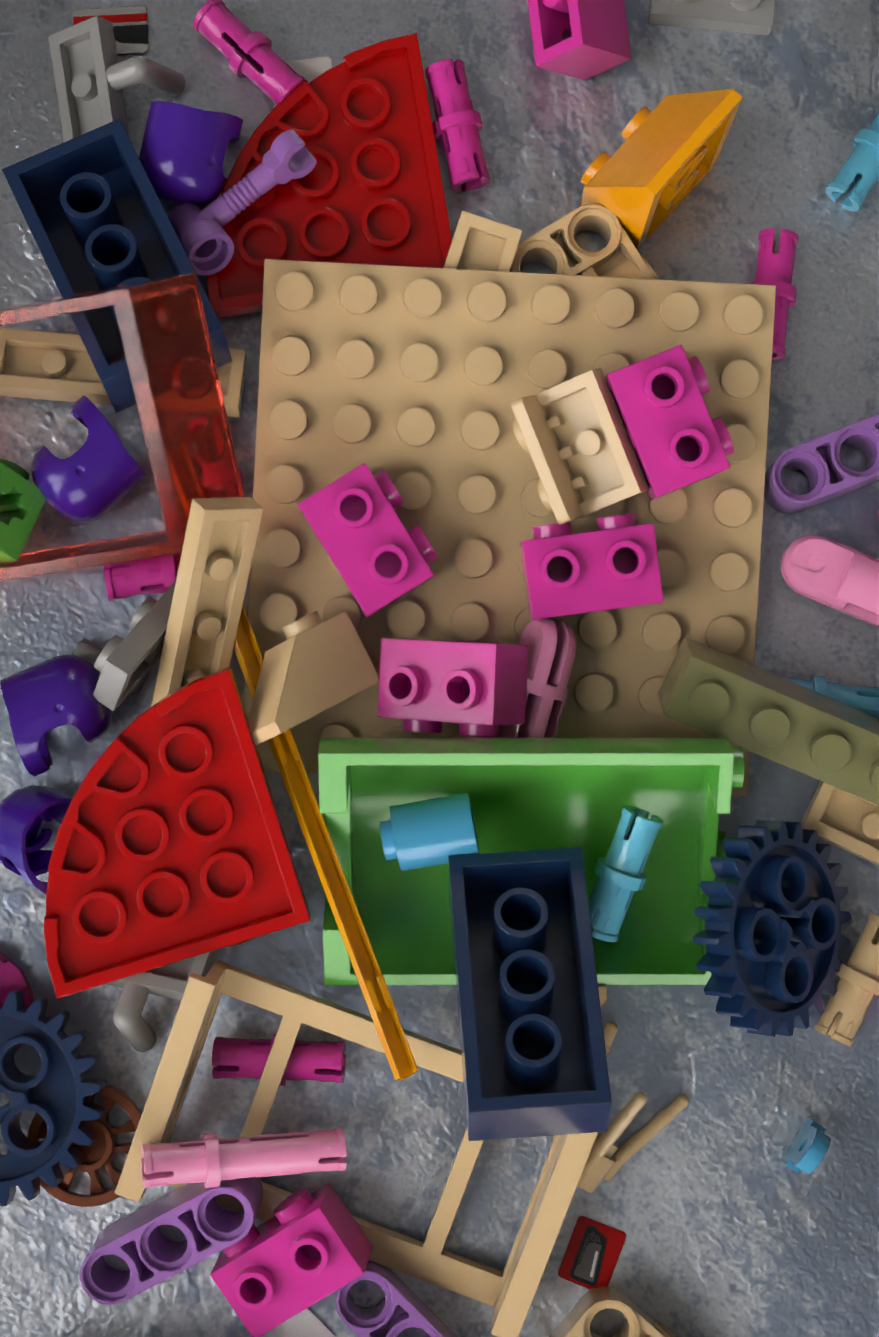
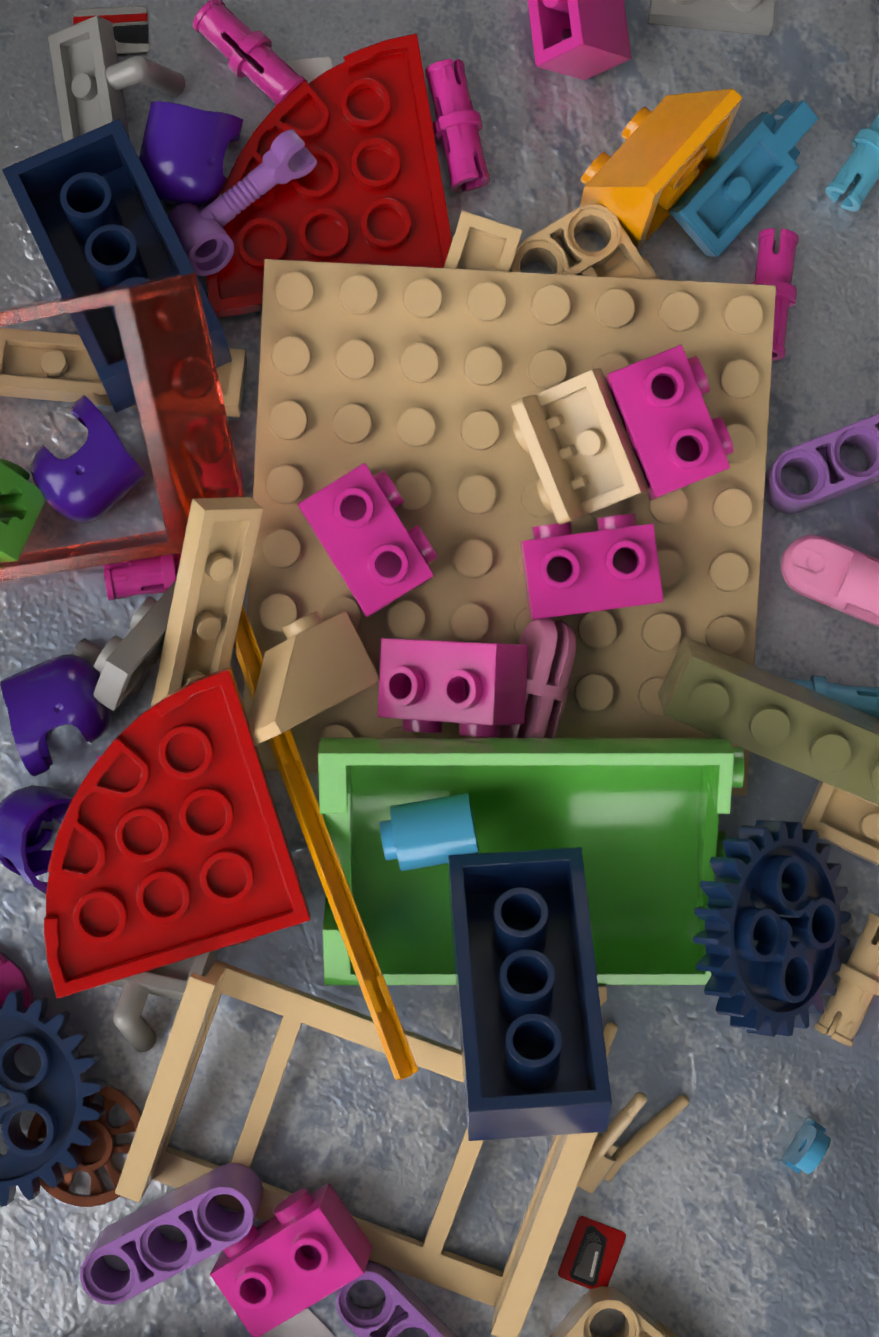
bright pink pin [141,1127,347,1189] -> none
dark pink pin [212,1034,346,1086] -> none
medium azure pin [588,806,663,942] -> none
none -> dark azure hinge [669,100,818,257]

